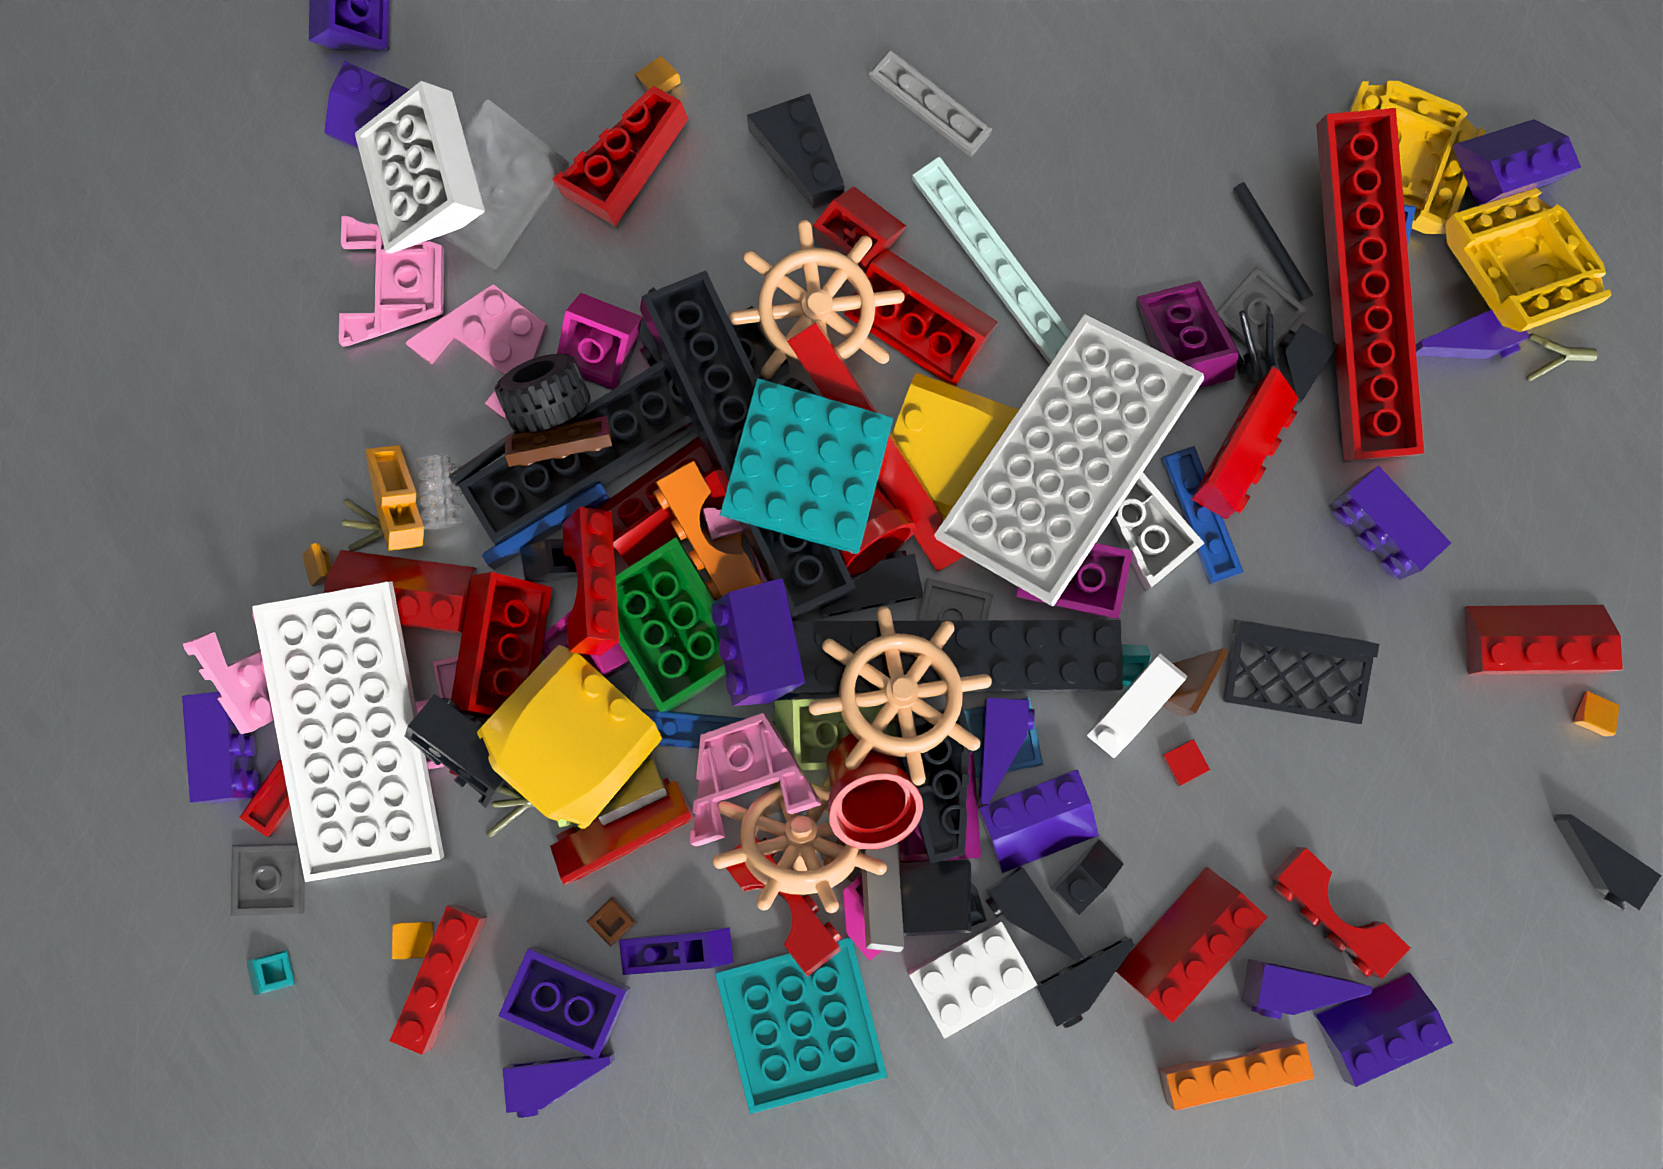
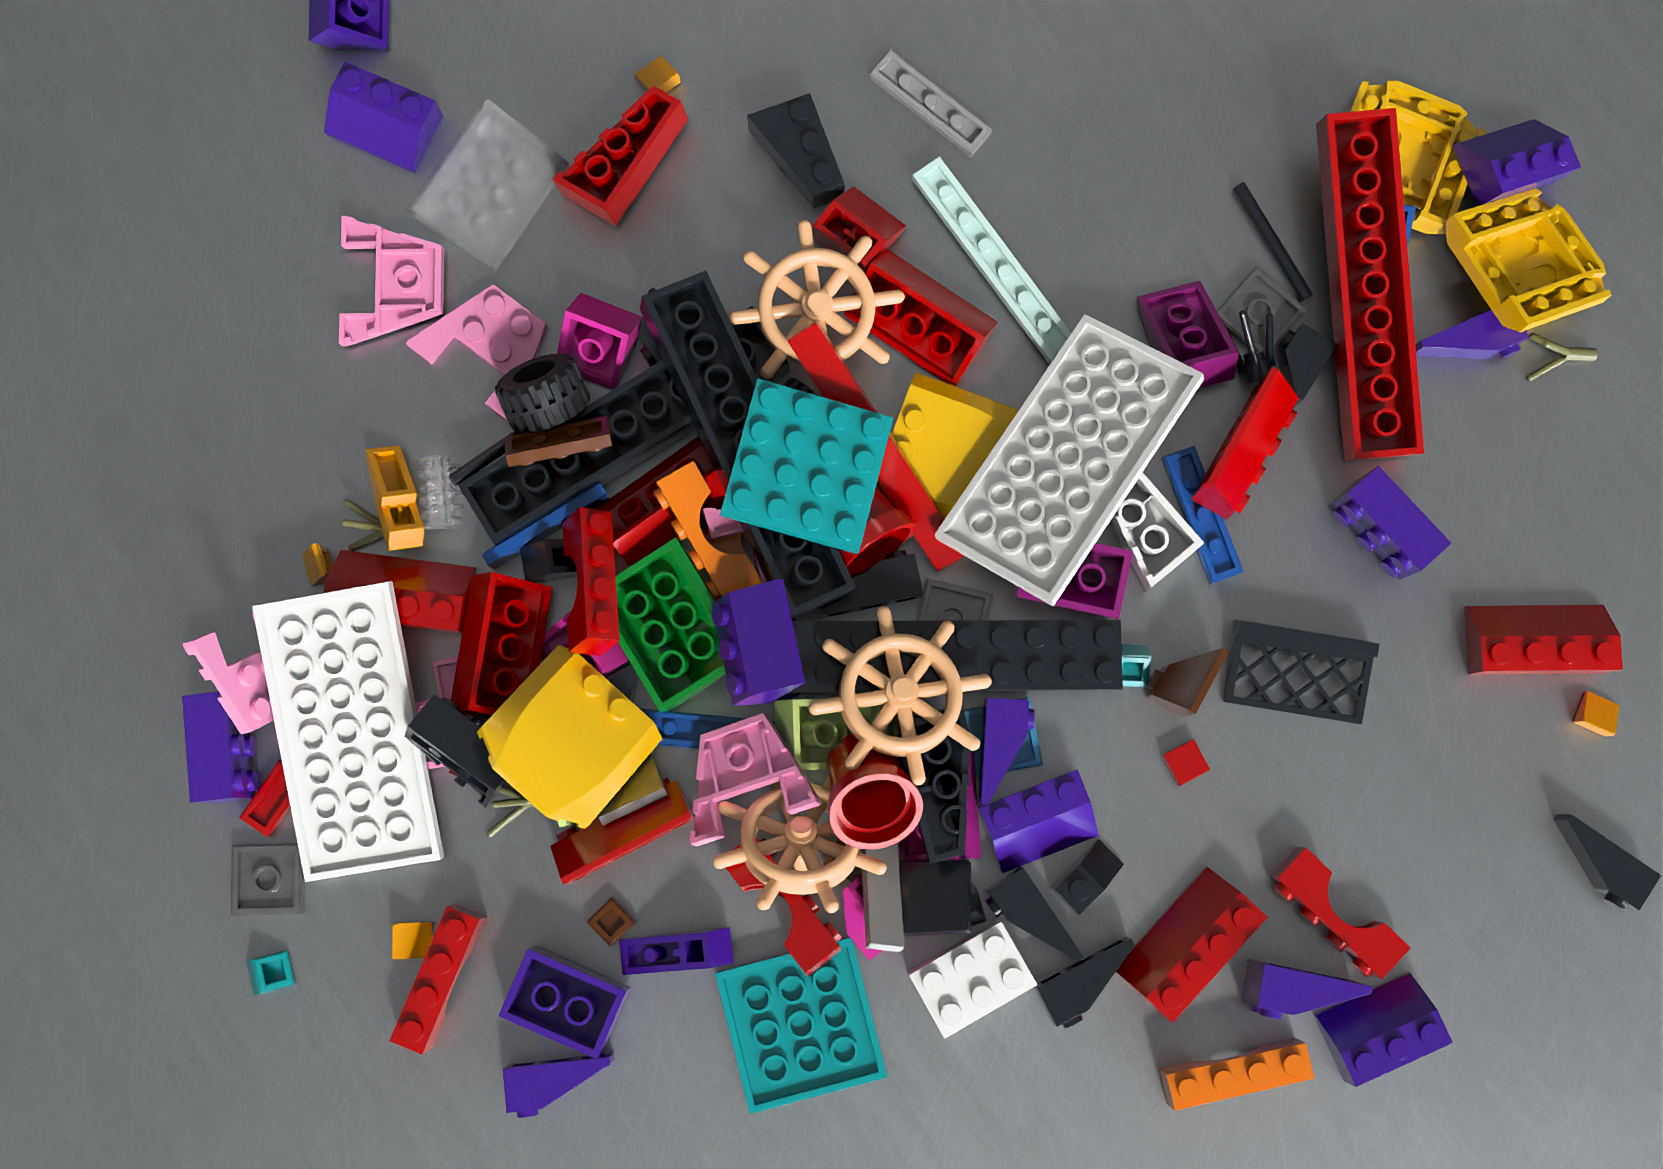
white slope [355,81,485,254] -> none
white slope [1087,654,1188,758] -> none

